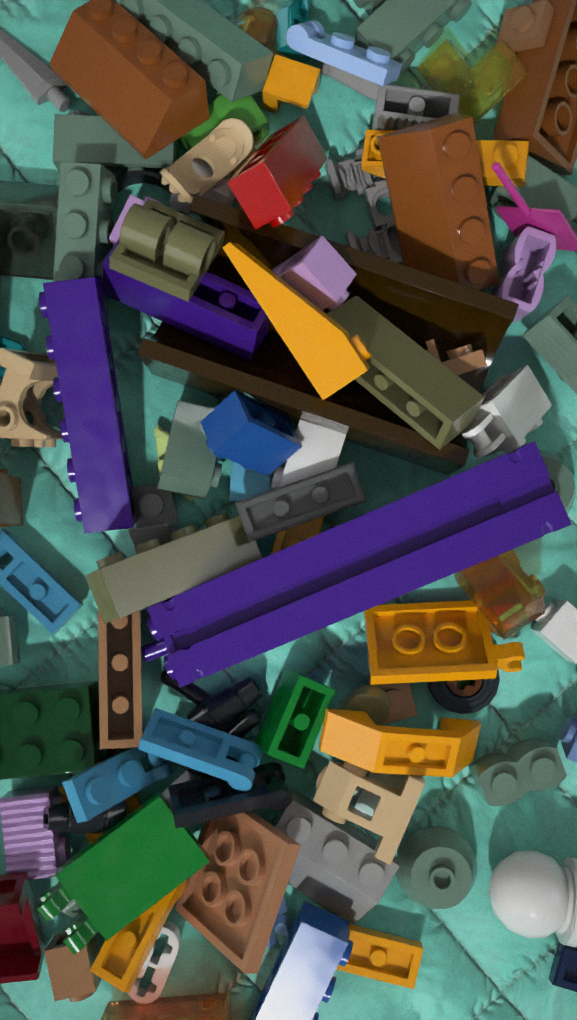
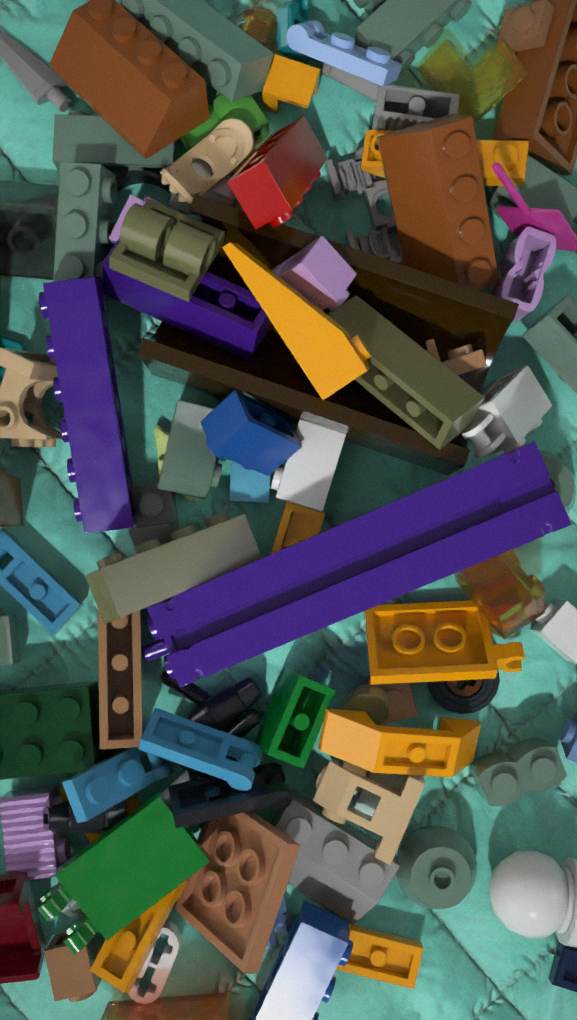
dark grey tile [235,462,367,543] -> none

